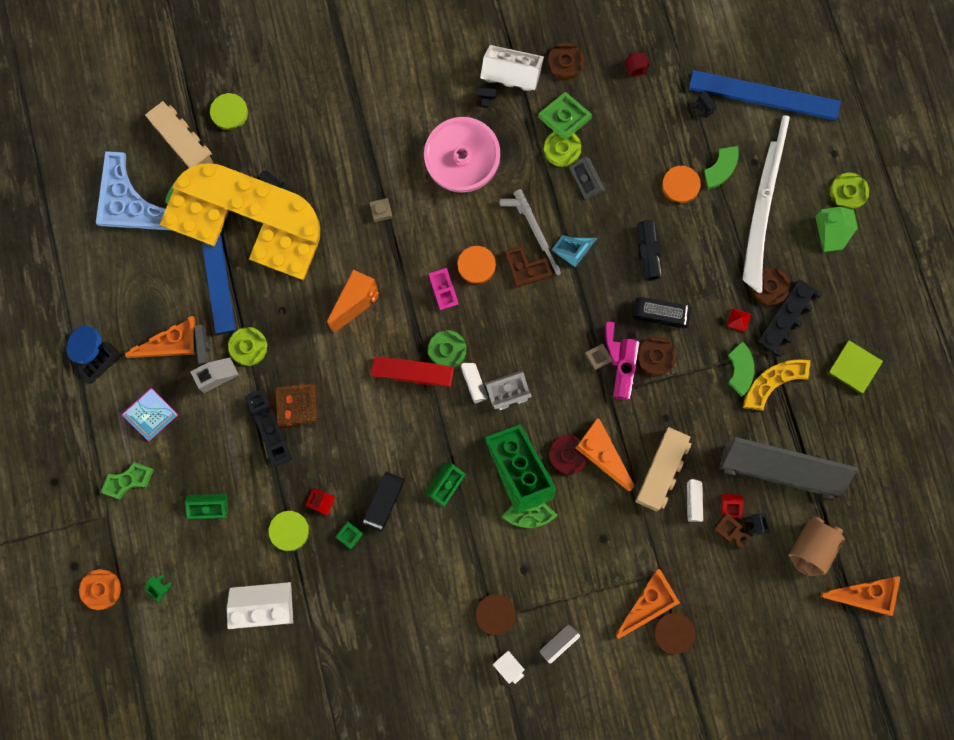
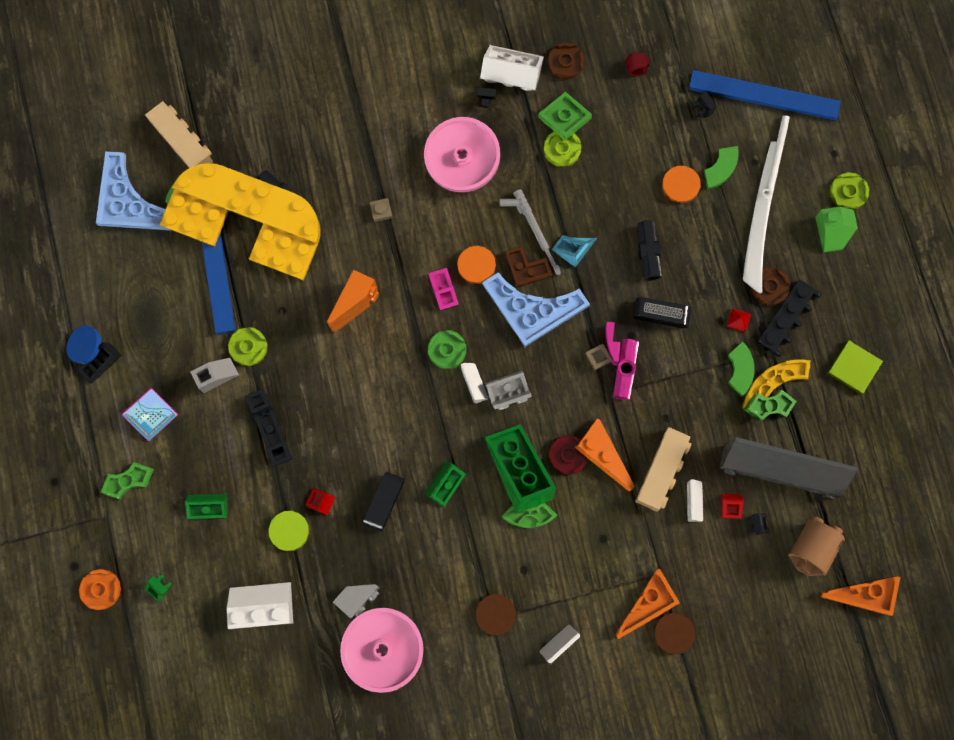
orange wing [125,316,196,358] -> none
dark grey plate [194,325,211,366] -> none
lime tile [210,93,248,131] -> none
clear orange tile [276,383,318,427] -> none
green tile [335,521,363,550] -> none
red slope [371,357,454,387] -> none
white brick [493,651,524,684] -> none
dark grey slope [569,157,605,199] -> none
reddish brown tile [637,337,676,376] -> none
reddish brown plate [713,513,751,548] -> none
none -> light grey slope [333,584,380,619]
none -> bright pink dish [340,608,423,693]
none -> light blue plate [482,272,590,347]
none -> bright green tile [744,390,797,422]

